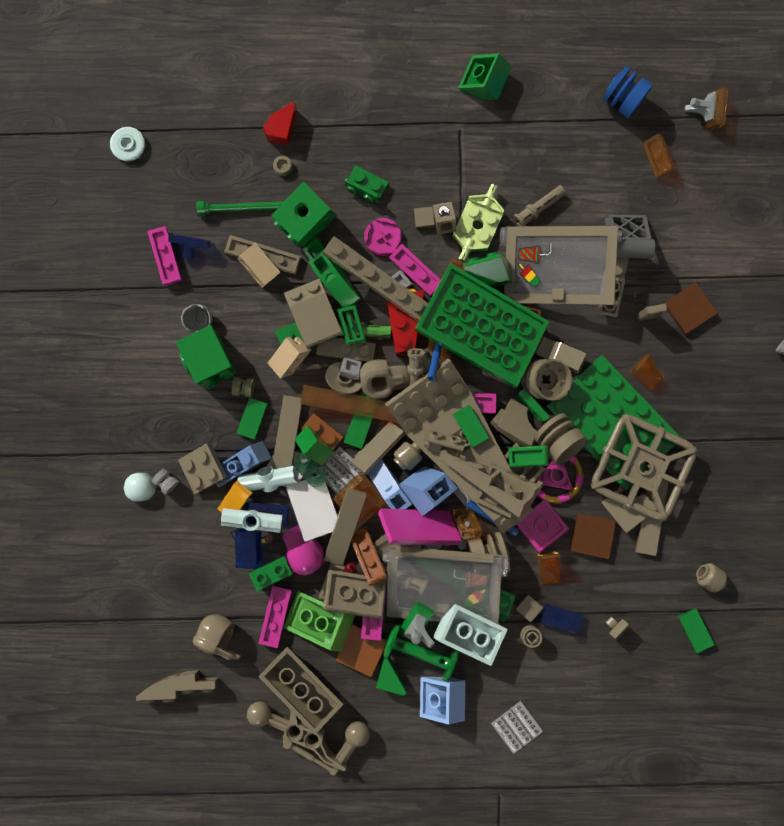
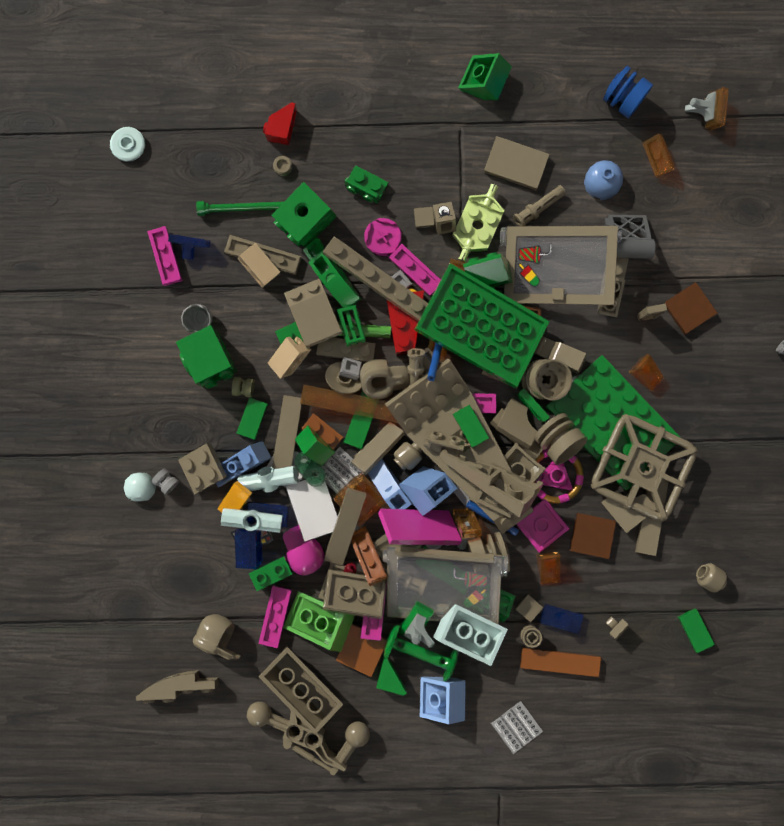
green tile [509,445,549,467] -> none
none -> dark tan tile [484,136,549,190]
none -> dark orange tile [520,647,601,677]
none -> medium blue cylinder [584,160,623,200]

